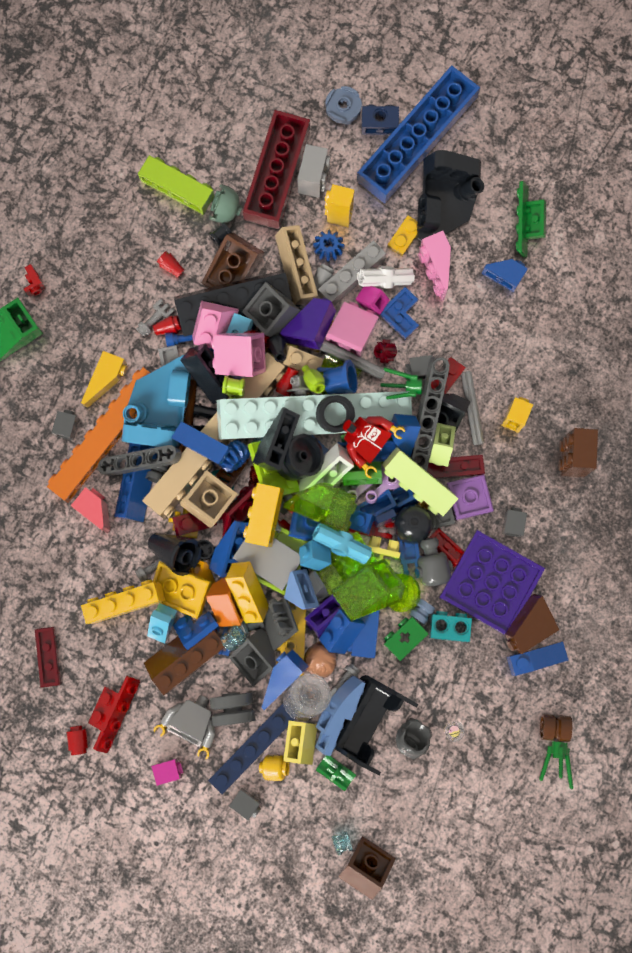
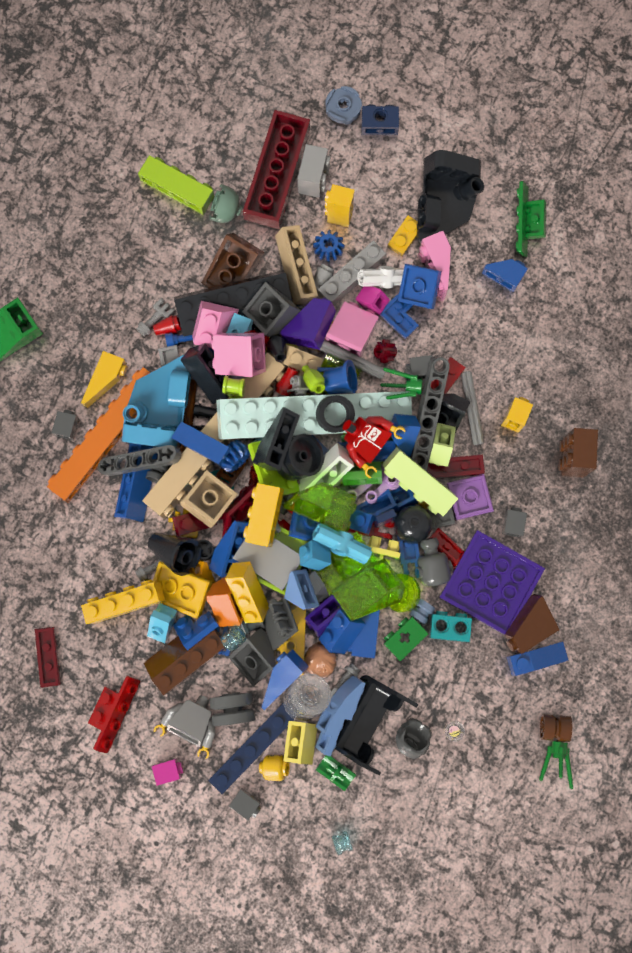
red bracket [24,264,46,297] -> none
red brick [66,725,88,756] -> none
coral slope [71,487,110,533] -> none
red cone [157,251,185,278] -> none
black bush [208,222,232,247] -> none
reddish brown slope [338,836,396,900] -> none
blue brick [357,65,480,204] -> none
none -> blue plate [398,264,442,309]

